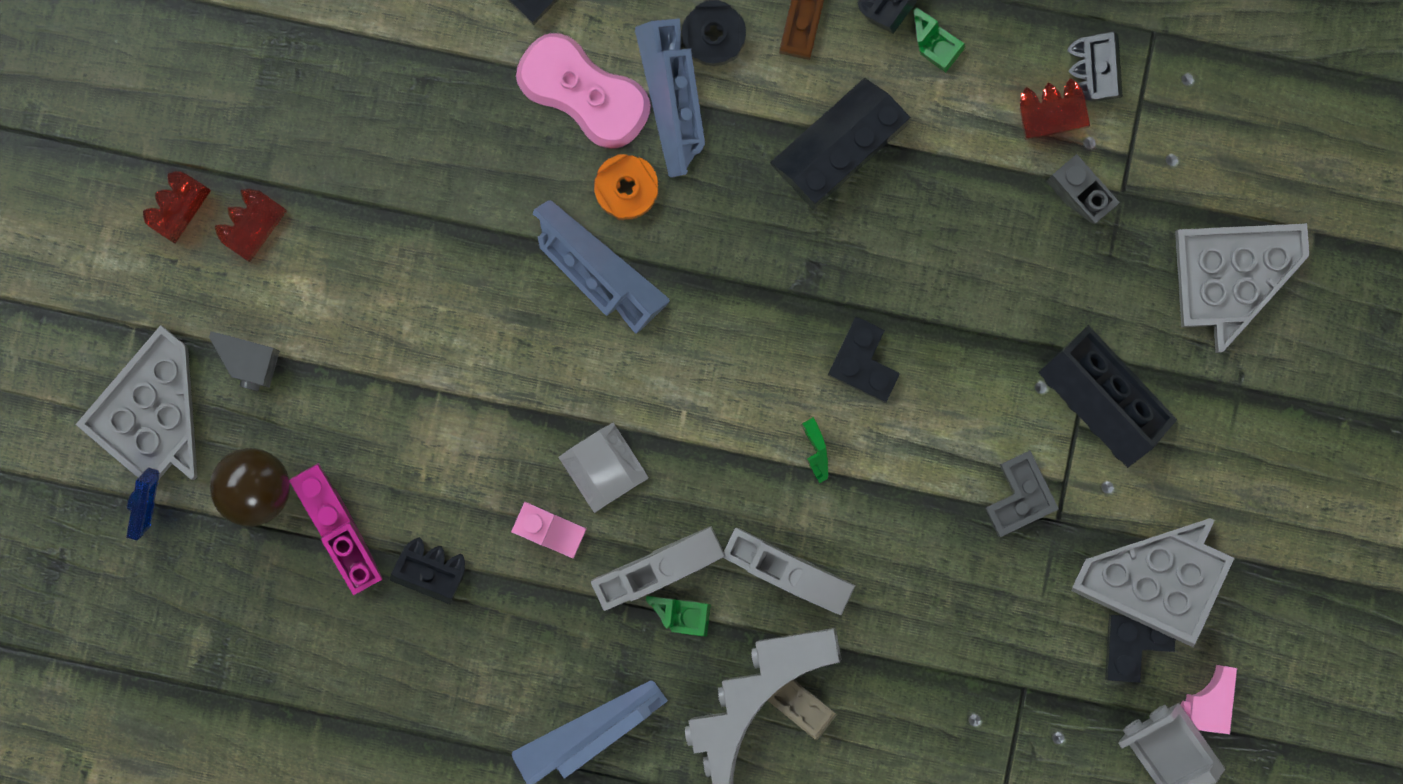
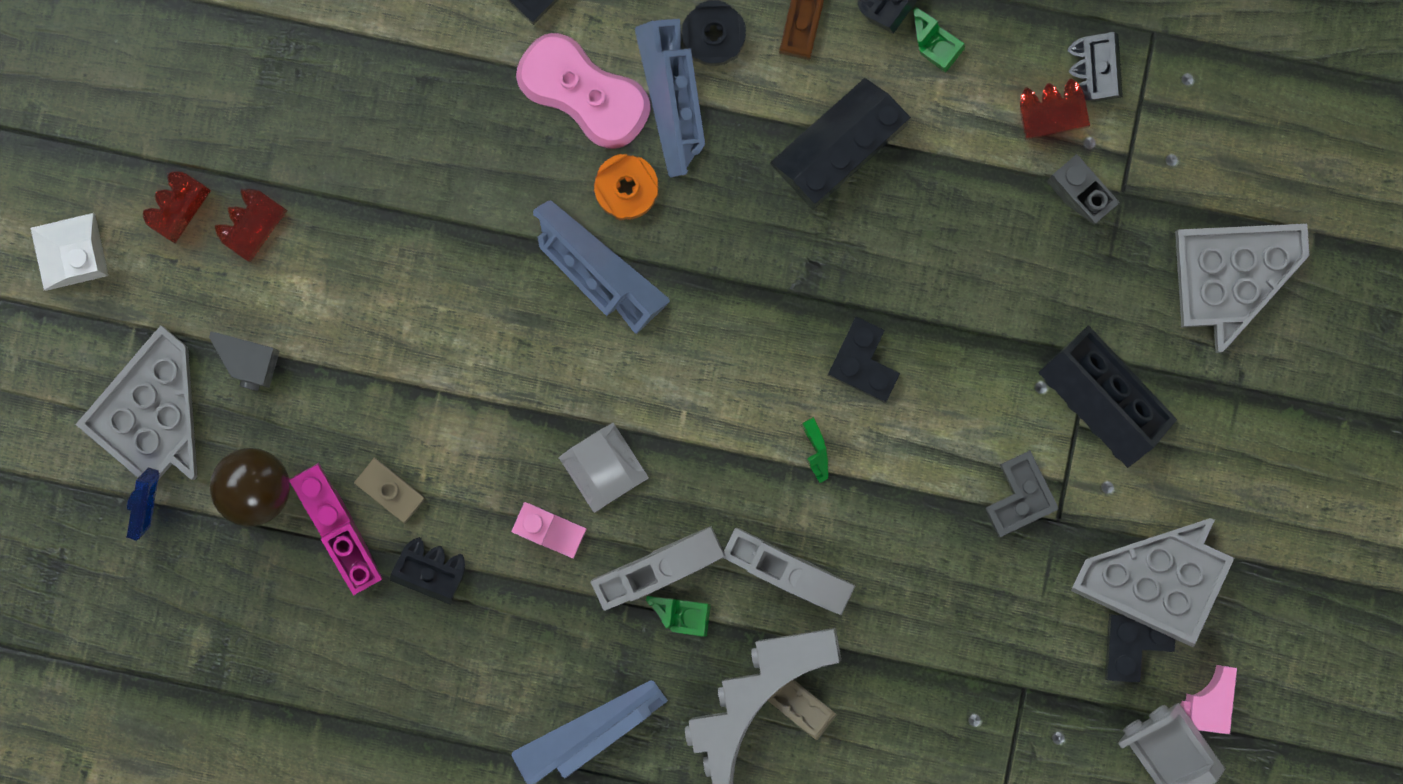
none -> white slope [31,213,108,291]
none -> dark tan plate [354,458,426,524]

